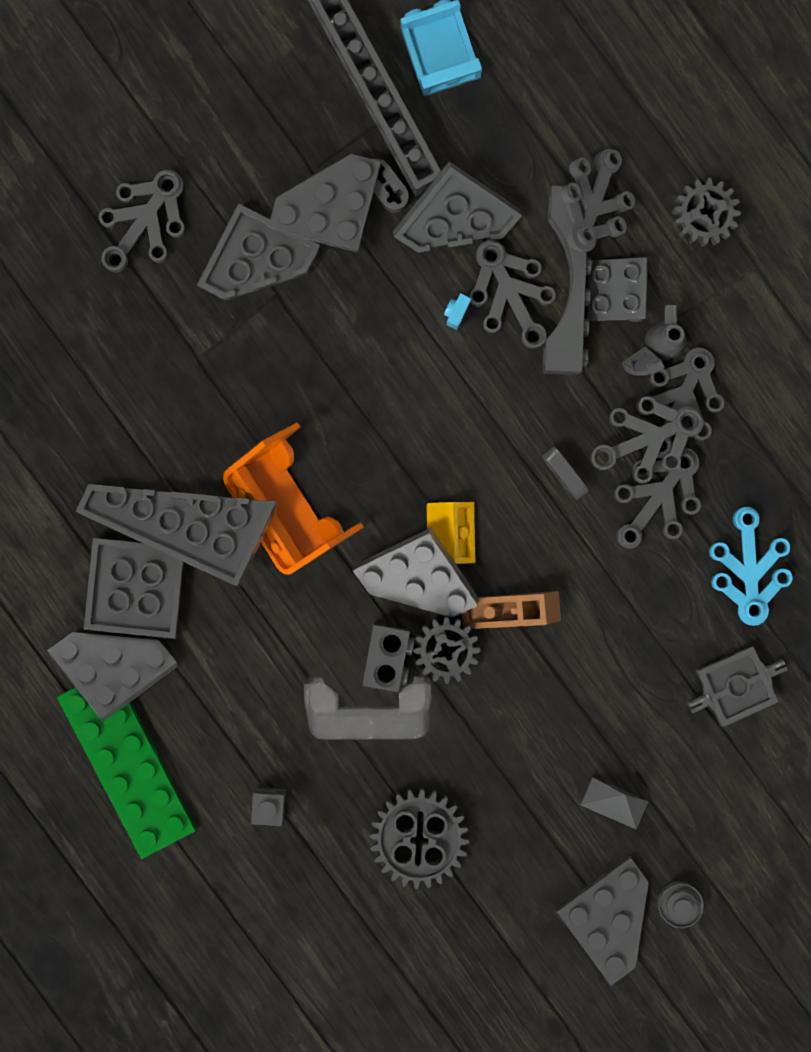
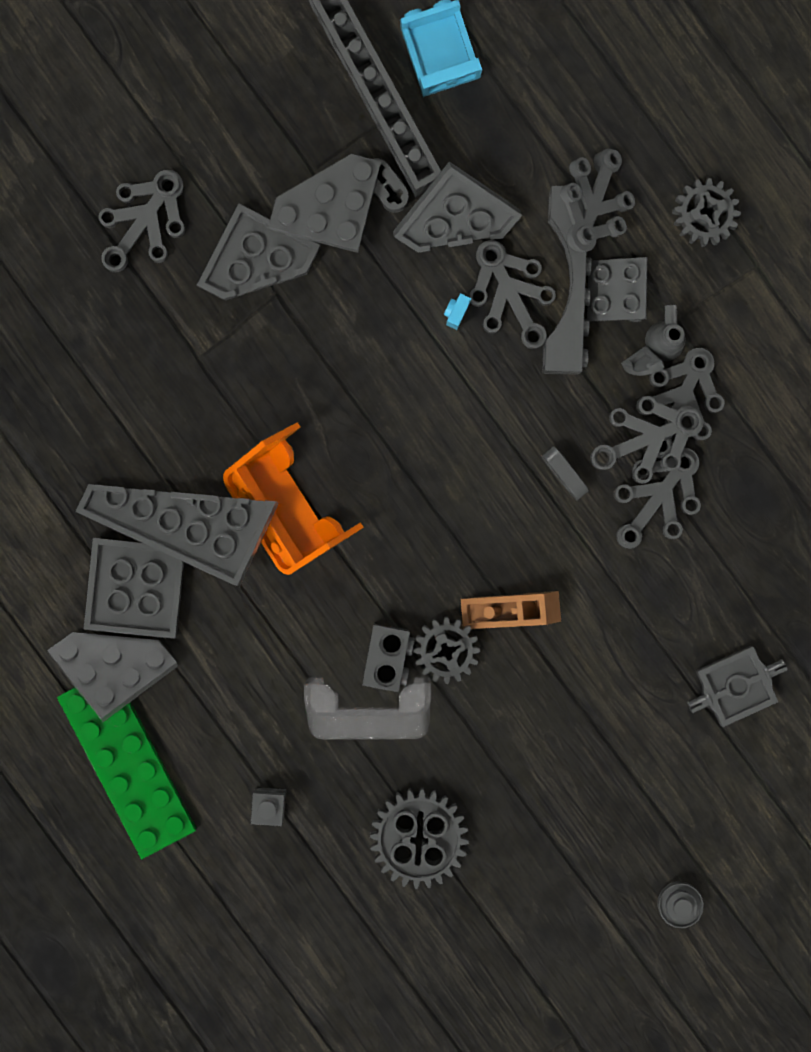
plate [352,528,479,617] -> none
yellow panel [427,502,475,564] -> none
dark grey plate [556,856,649,986] -> none
dark grey slope [580,777,648,830] -> none
medium azure plant [709,507,793,626] -> none

